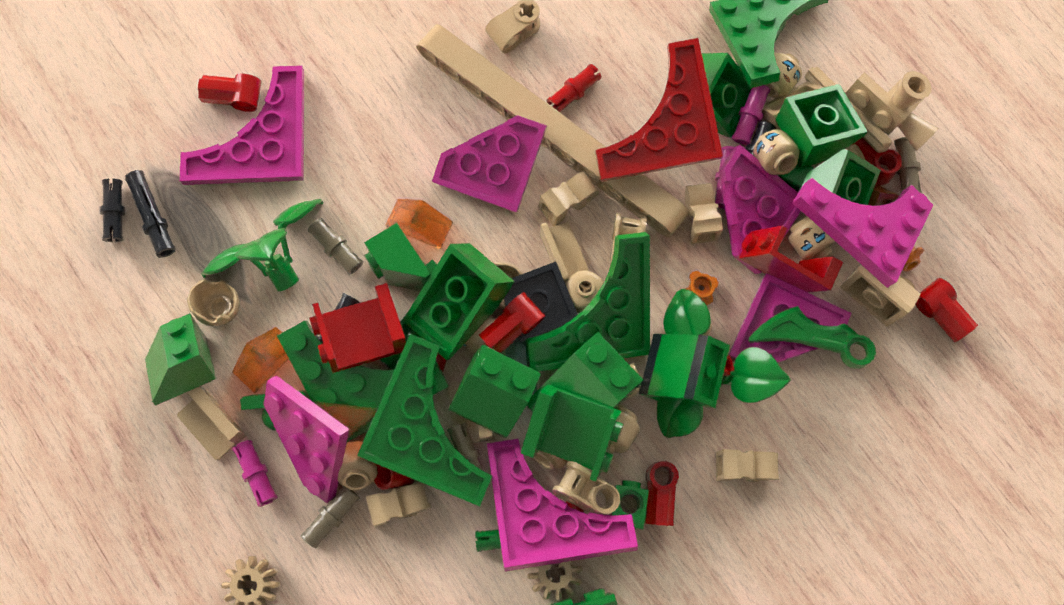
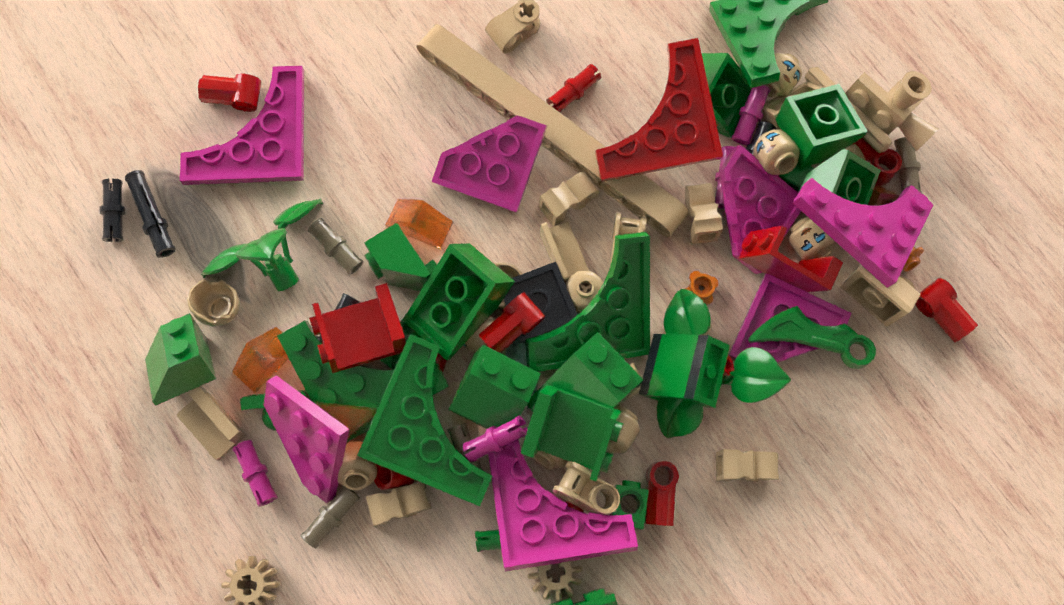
none -> dark pink pin [462,416,528,462]

